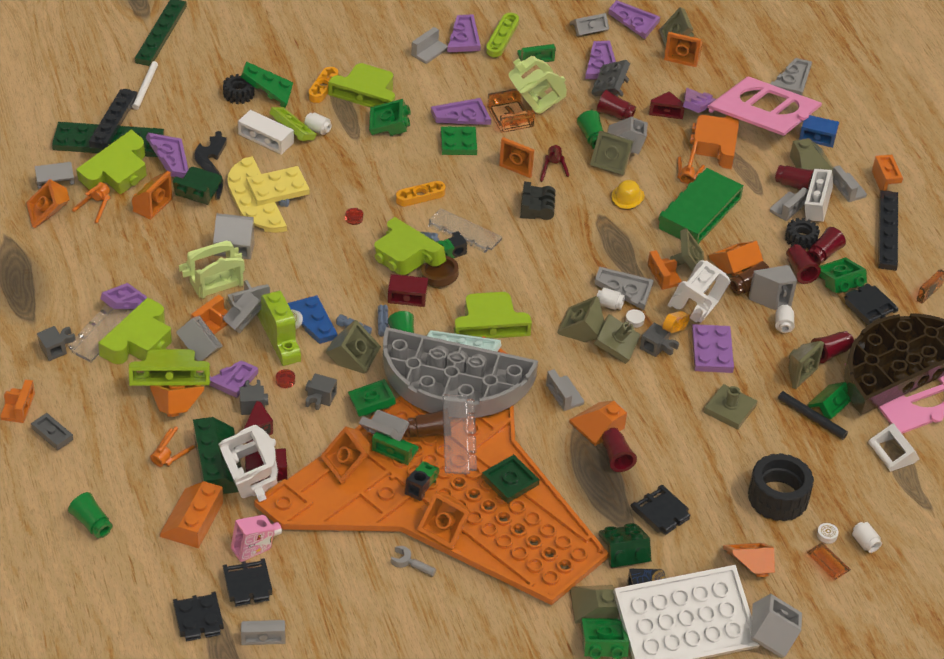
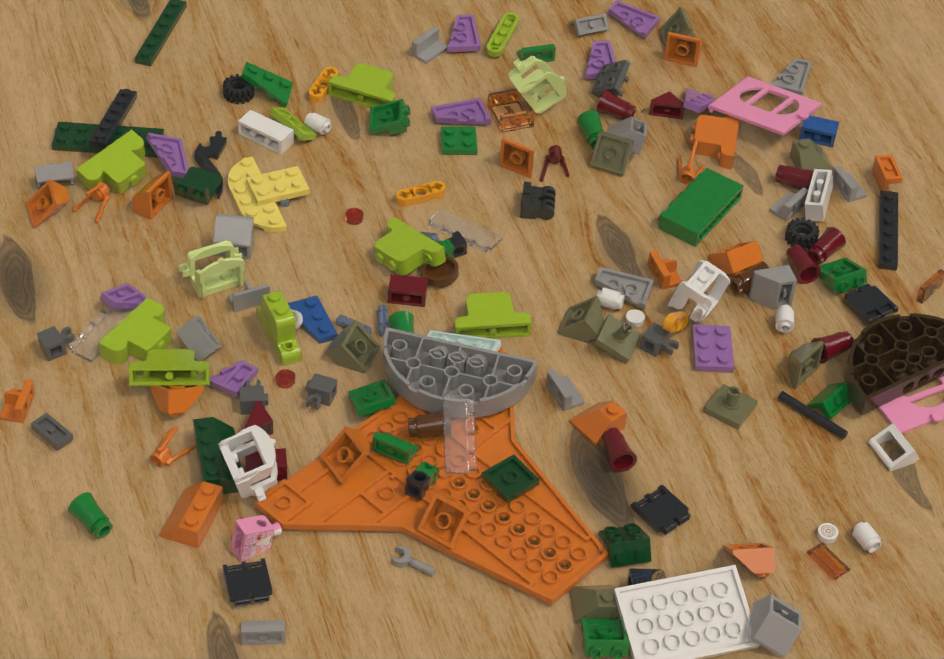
white bar [132,61,158,110] -> none
black plate [173,591,224,641] -> none
orange panel [191,294,228,334] -> none
light grey panel [223,290,261,334] -> none
light grey panel [359,410,409,441] -> none
yellow hat [612,180,645,209] -> none
olive tile [670,228,704,271] -> none
black tyre [748,453,814,521] -> none

